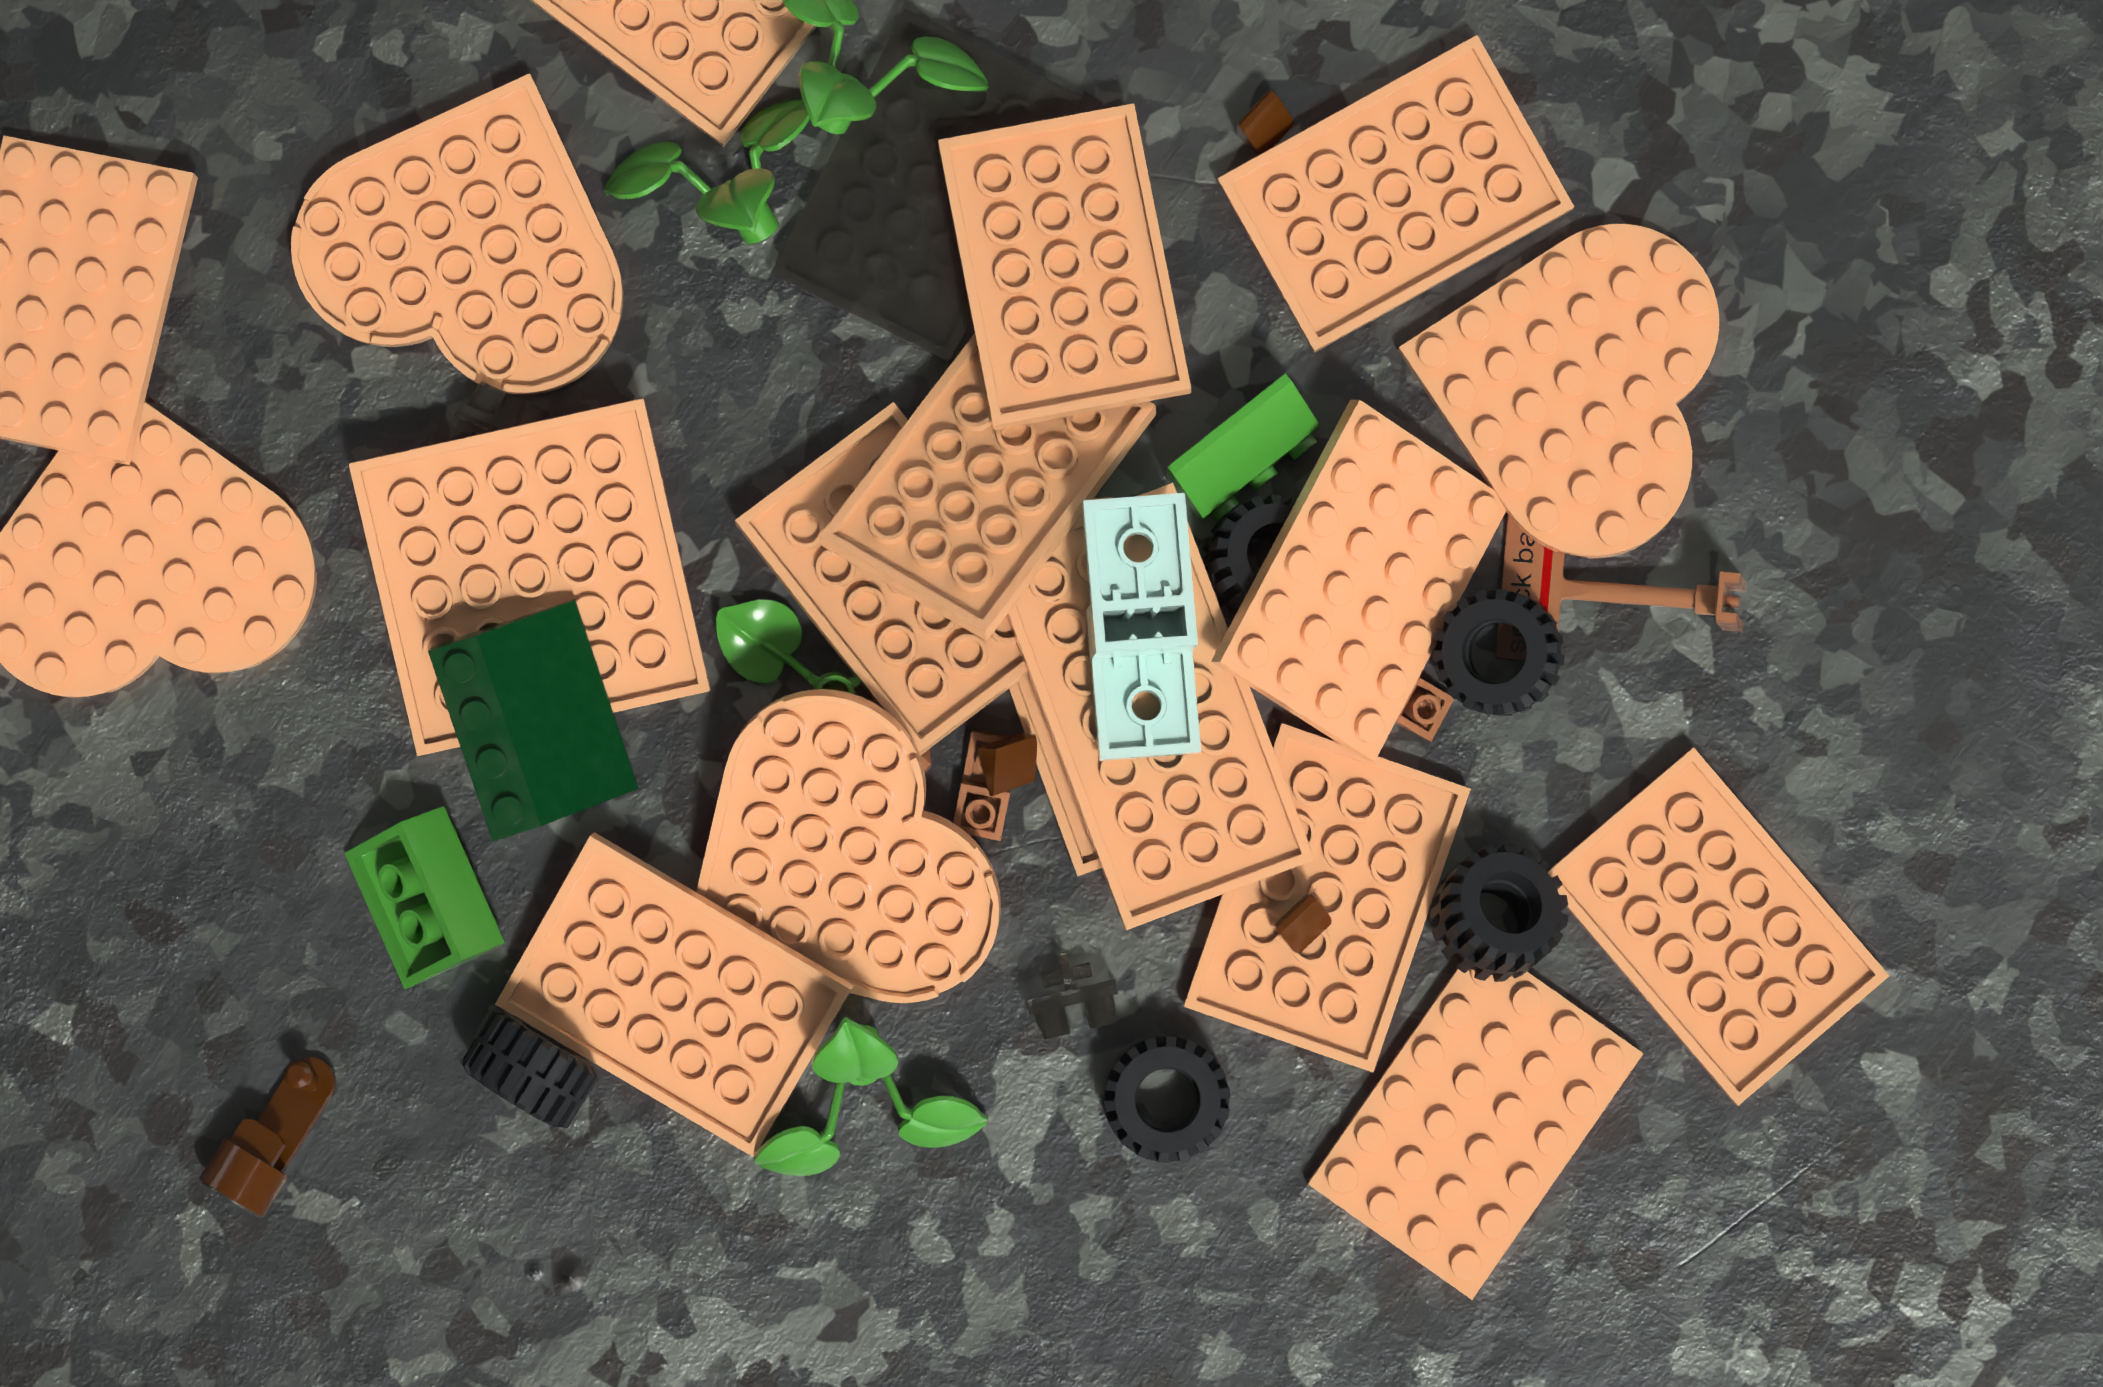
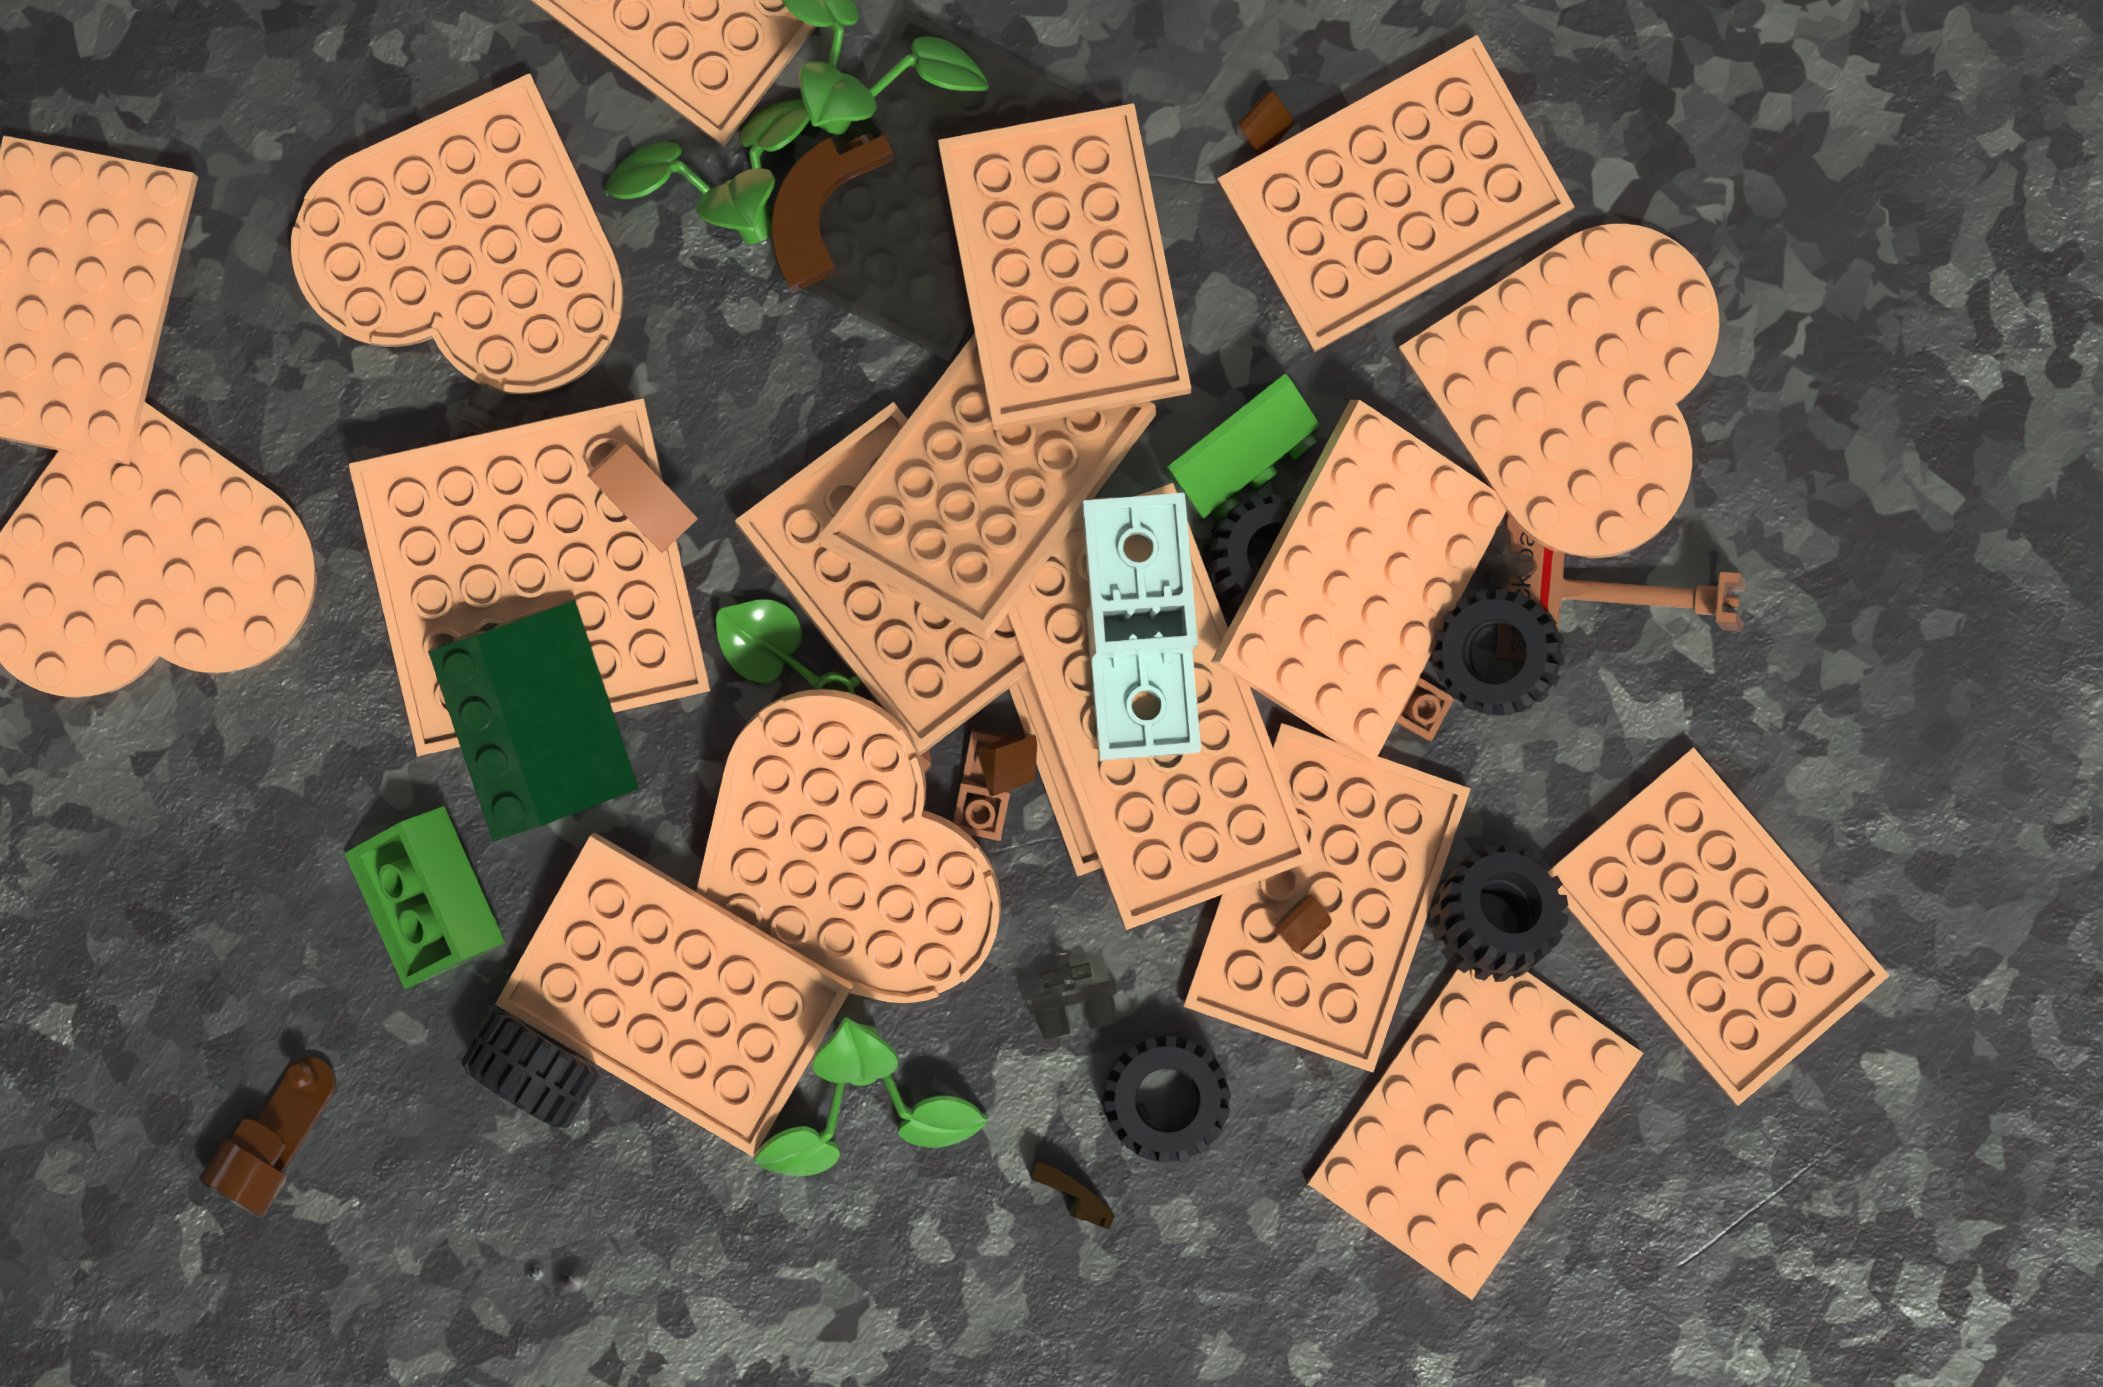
none -> nougat slope [587,441,698,553]
none -> reddish brown arch [772,133,894,294]
none -> dark brown slope [1030,1159,1115,1230]
none -> clear smoke piece [1478,526,1537,589]

